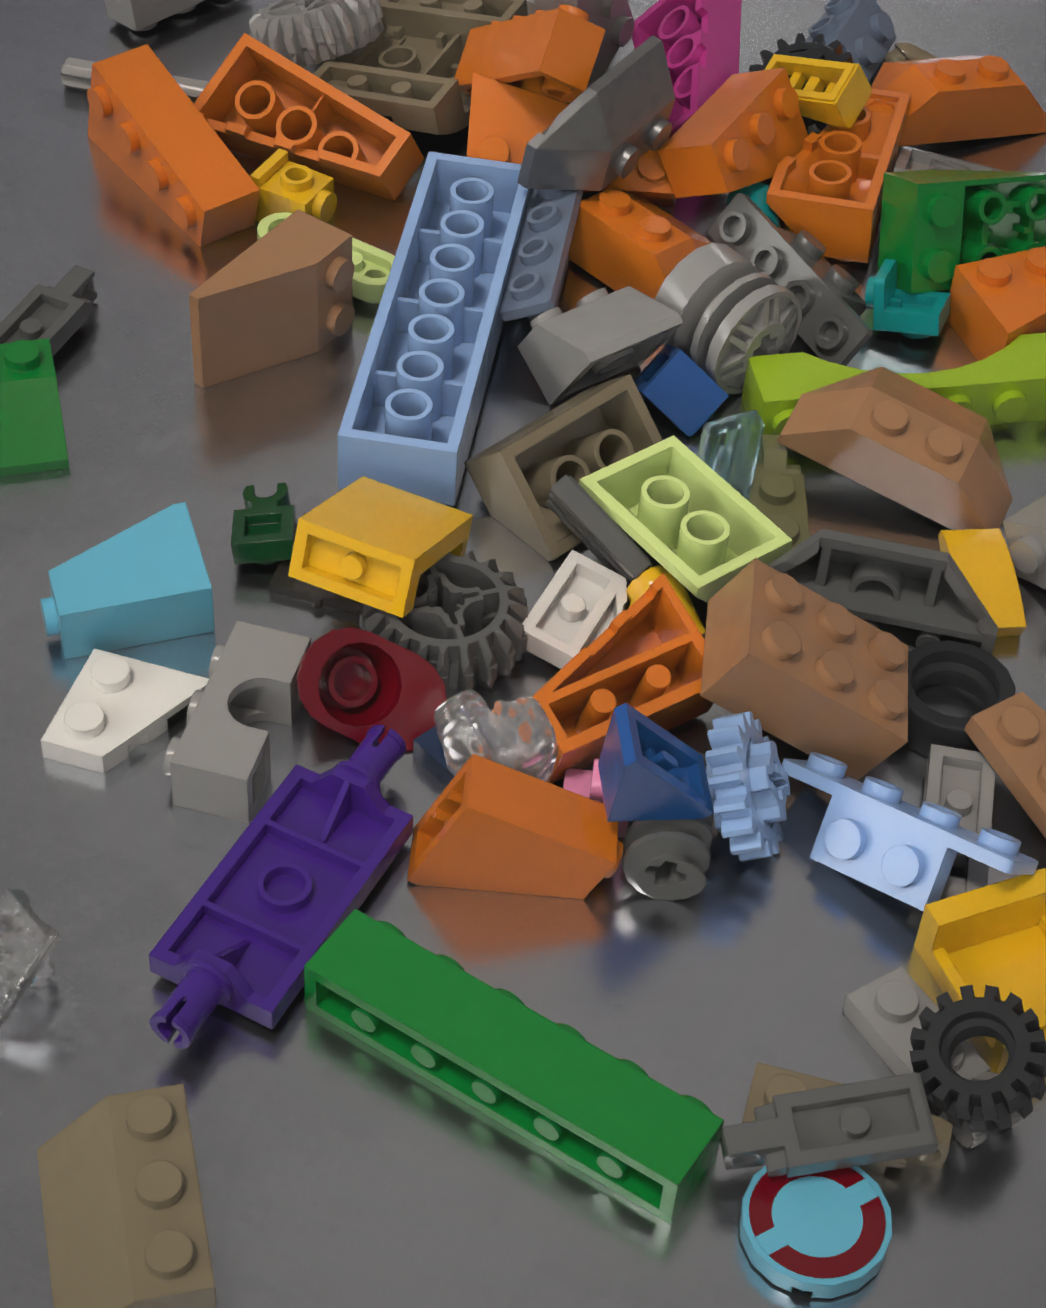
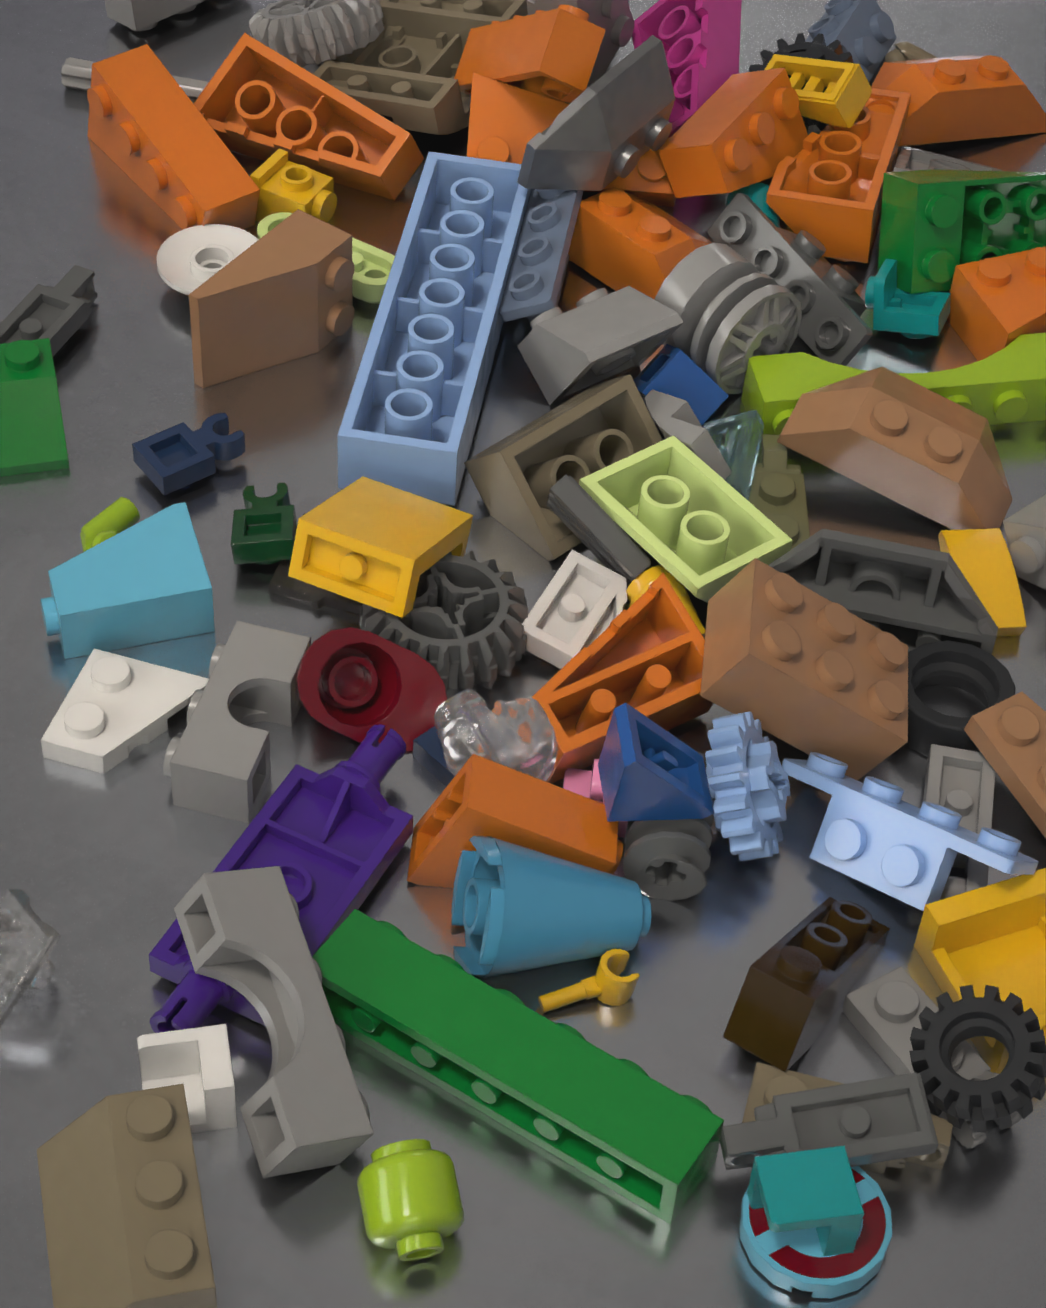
none -> lime arm [80,497,140,552]
none -> dark blue plate [132,413,245,495]
none -> white panel [137,1024,237,1133]
none -> white dish [156,224,259,295]
none -> light grey arch [174,866,374,1178]
none -> lime head [357,1139,464,1261]
none -> dark azure cone [451,836,651,979]
none -> yellow hand [538,949,640,1013]
none -> light grey slope [645,389,732,480]
none -> dark brown slope [723,897,890,1072]
none -> teal panel [747,1145,864,1256]

